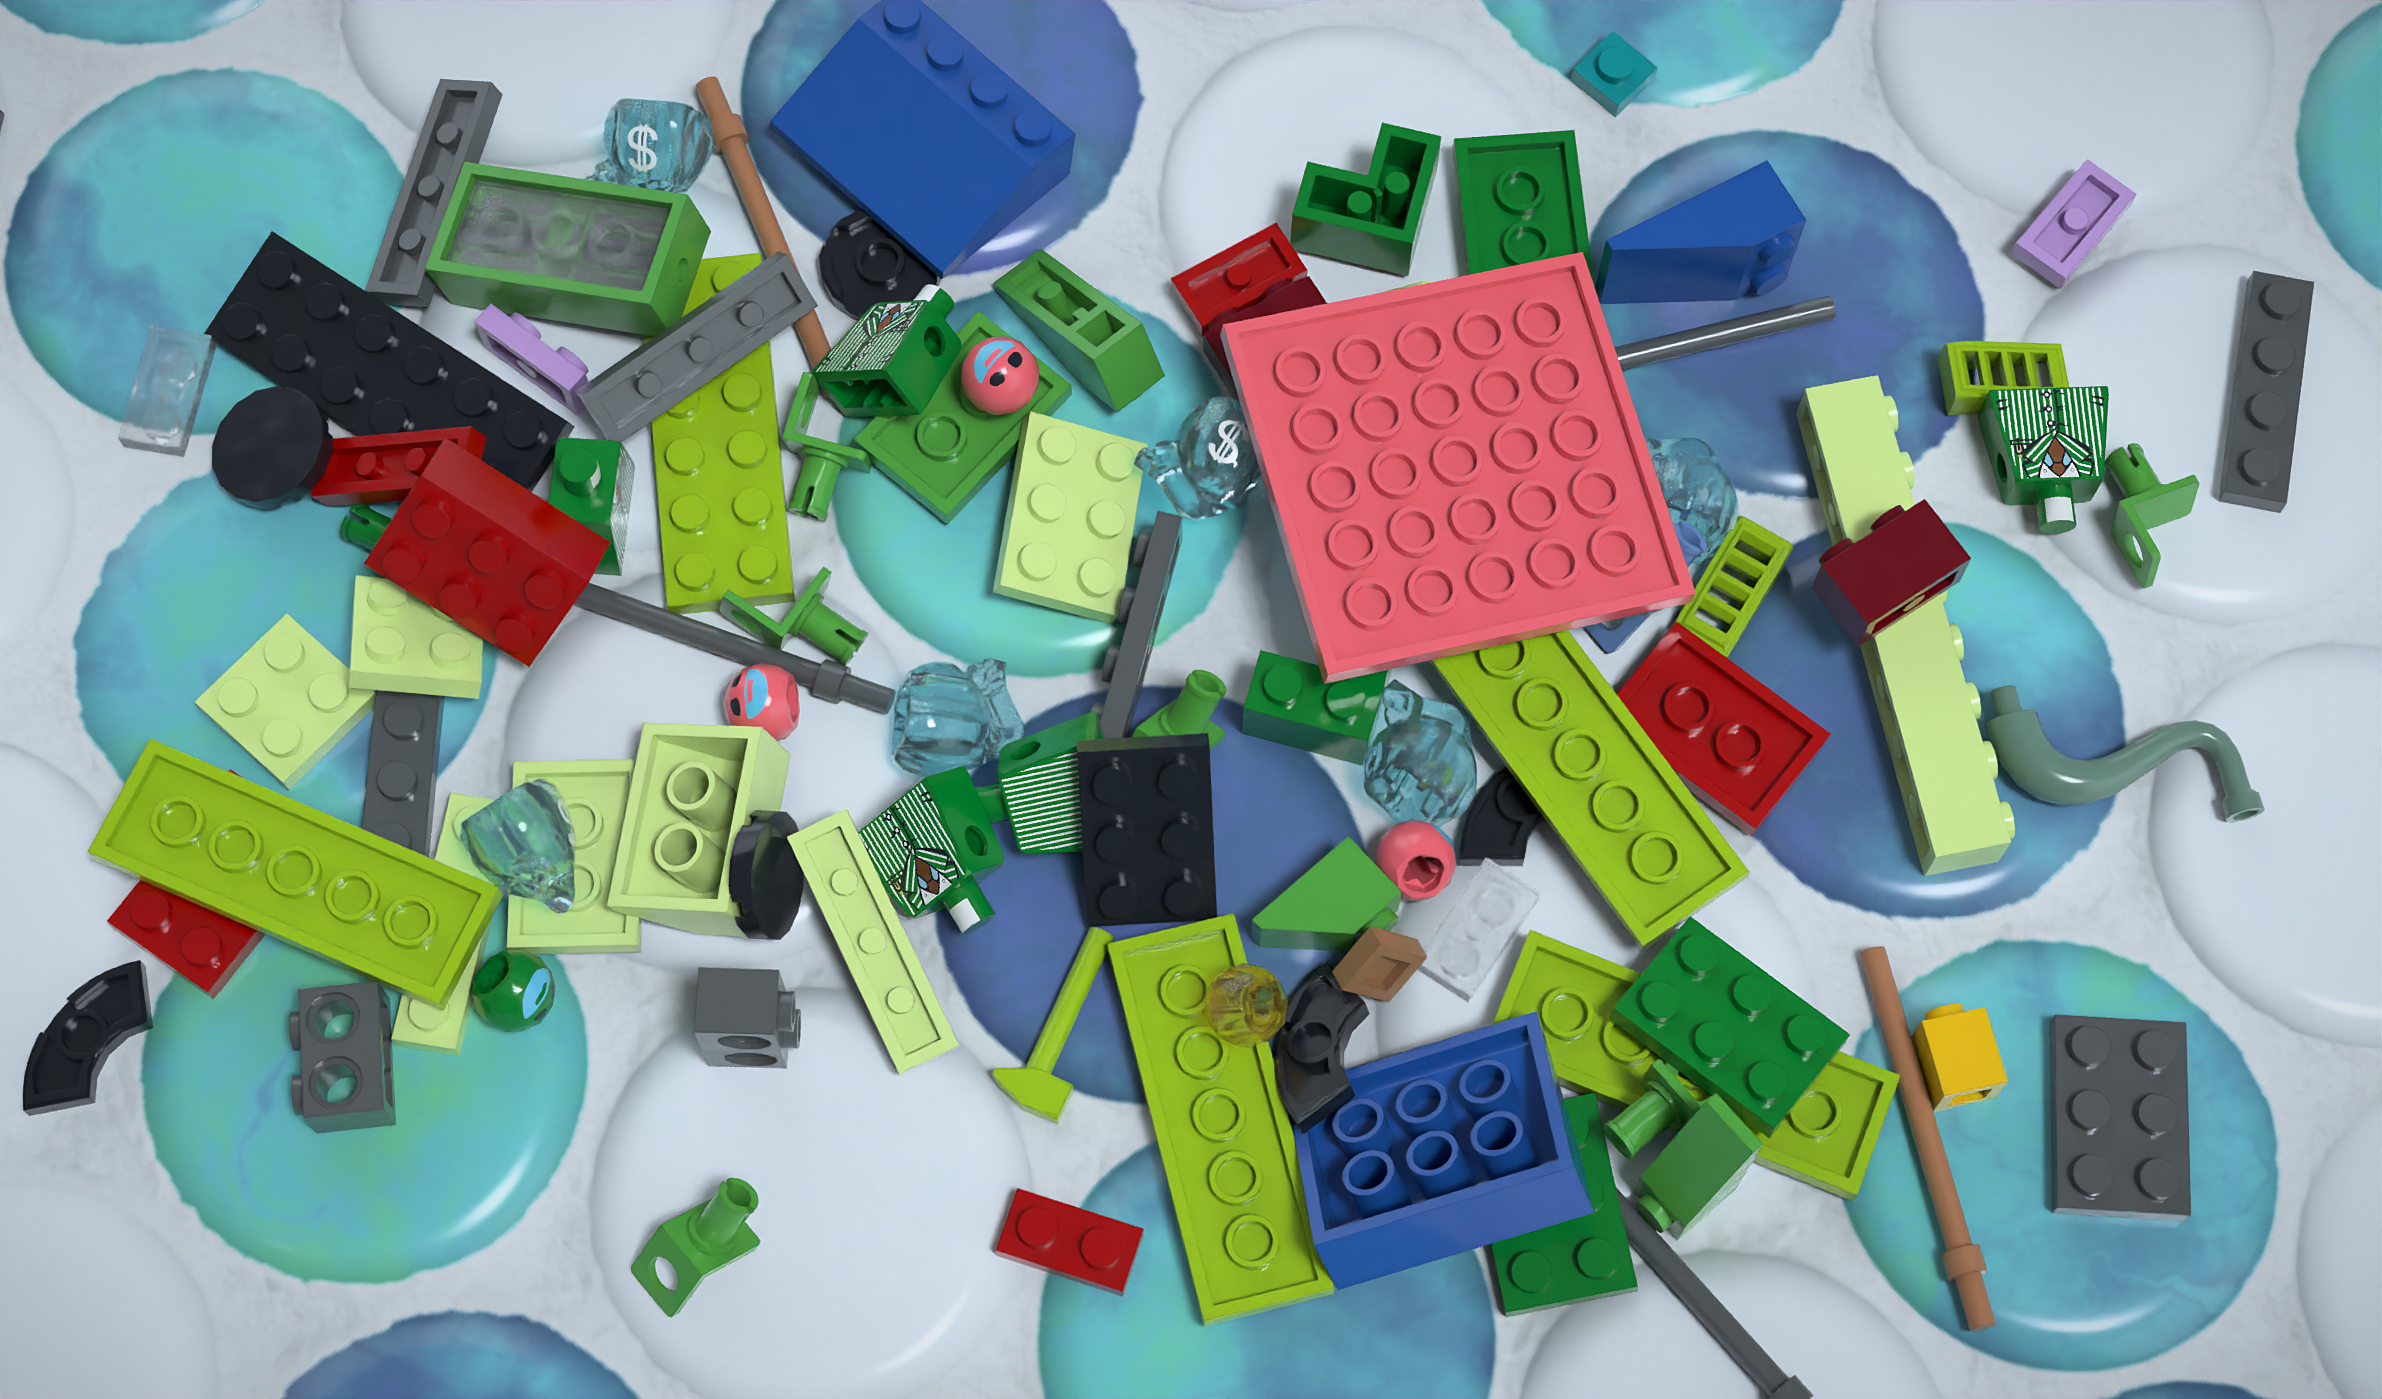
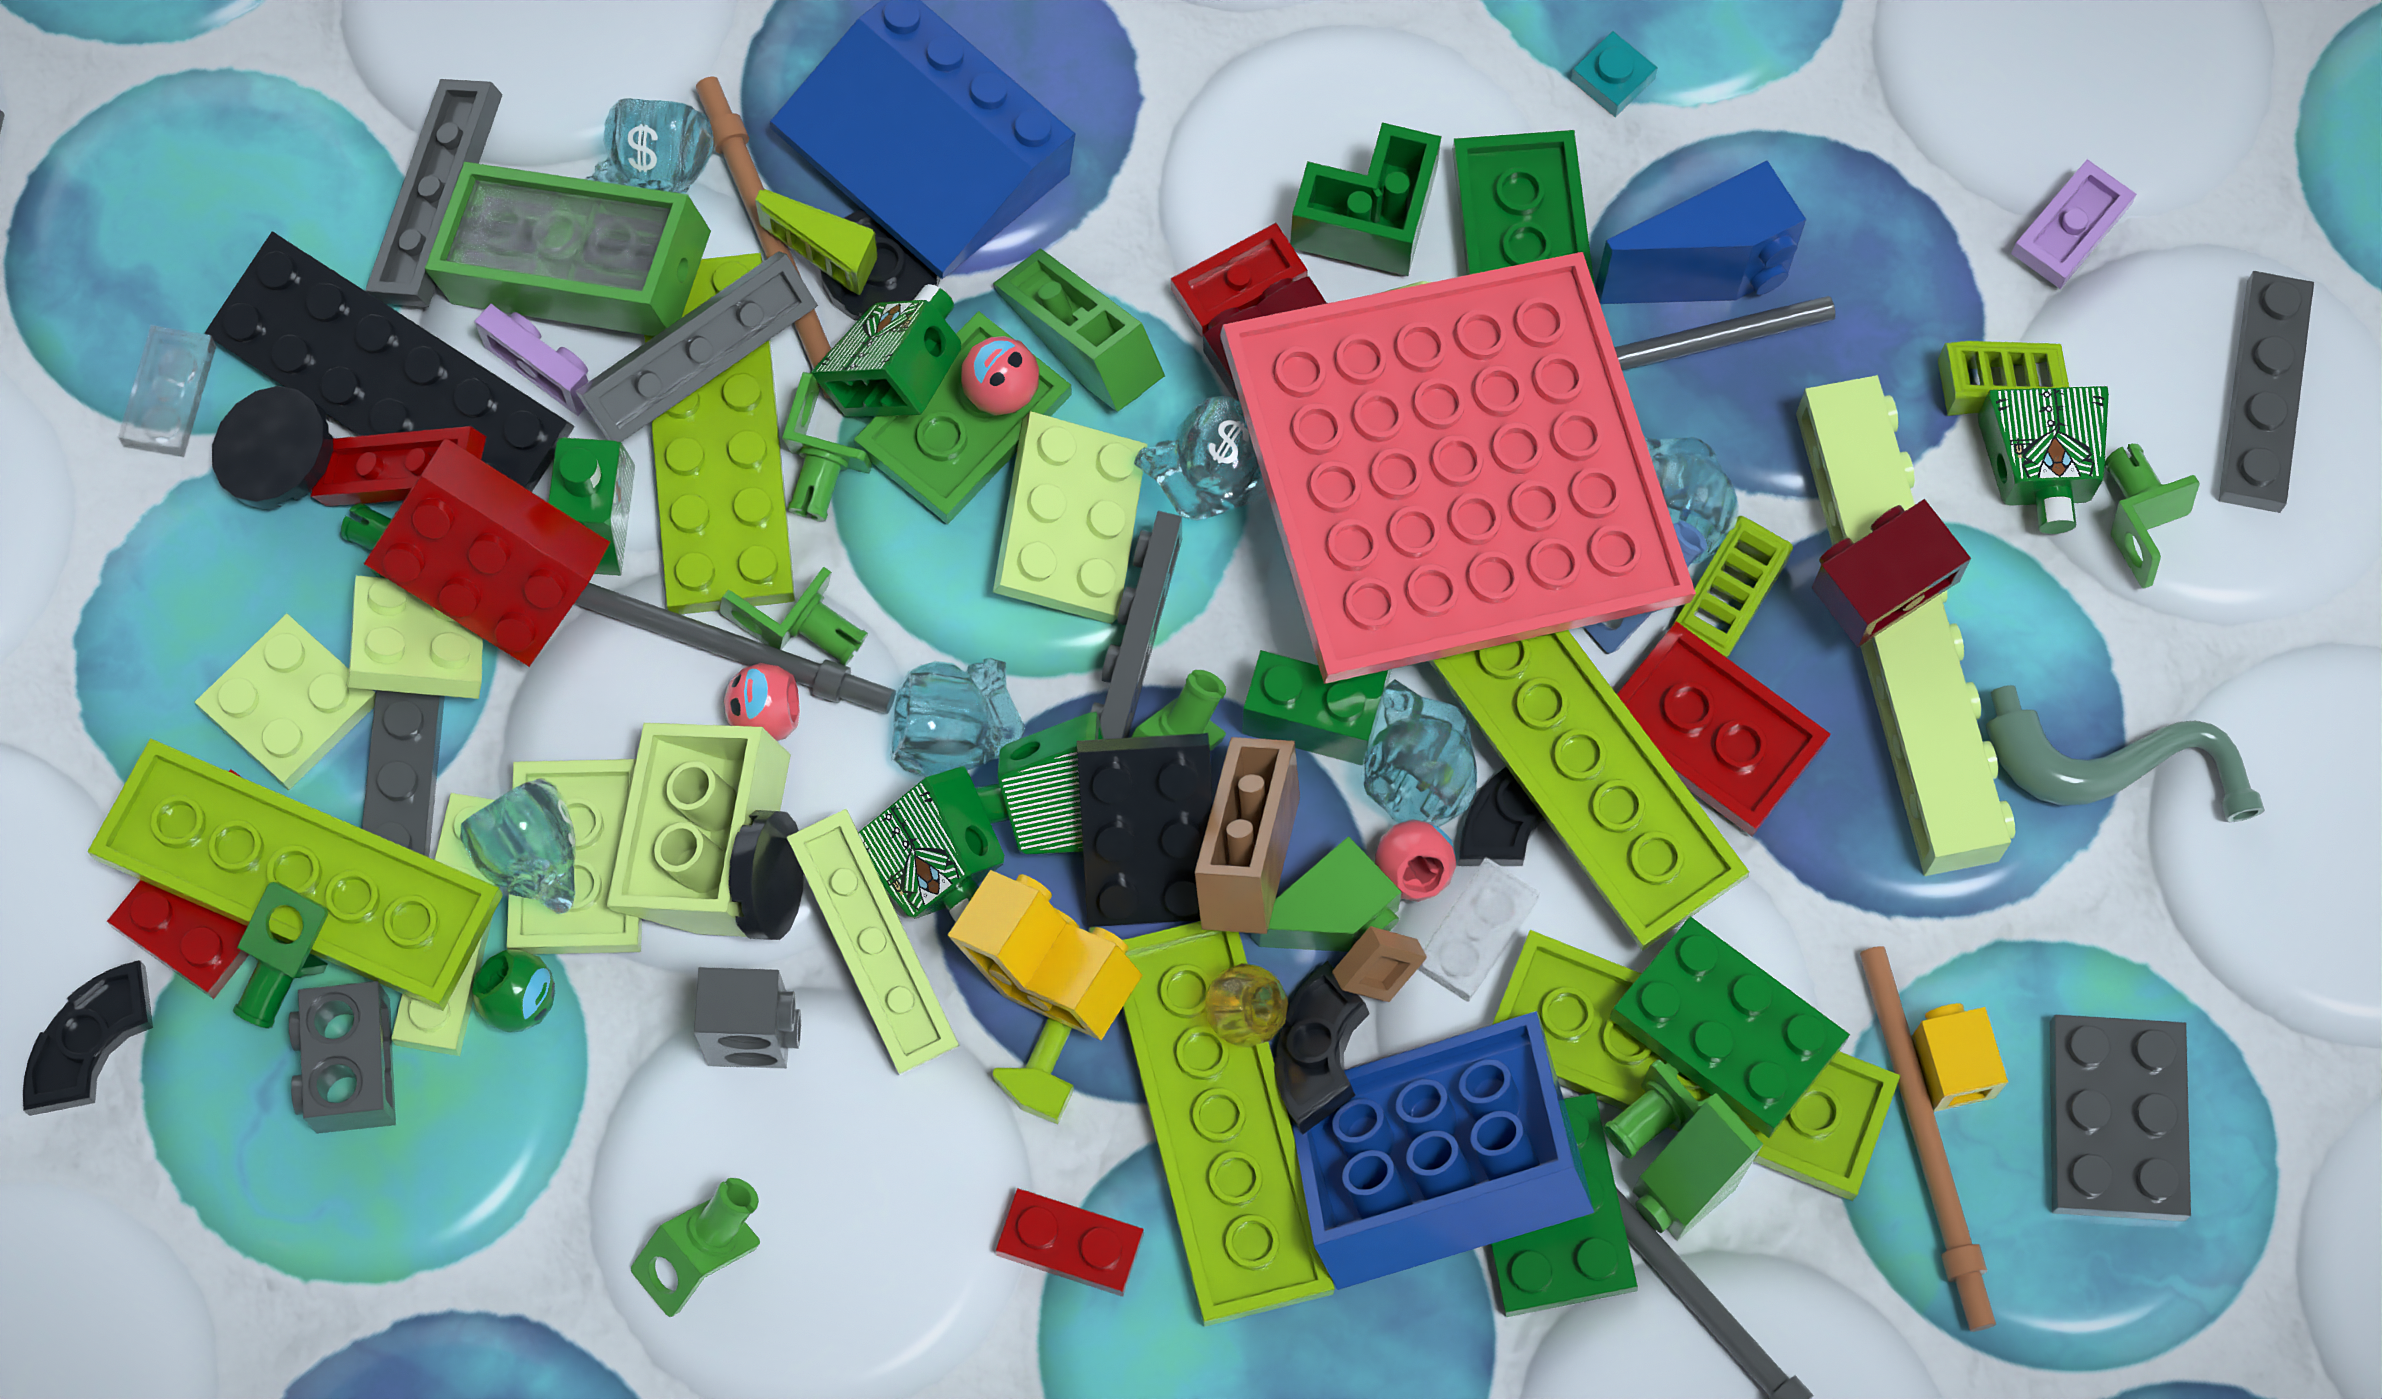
none -> green bracket [233,882,328,1028]
none -> lime slope [755,189,878,295]
none -> yellow brick [948,870,1143,1041]
none -> medium nougat brick [1195,737,1300,934]

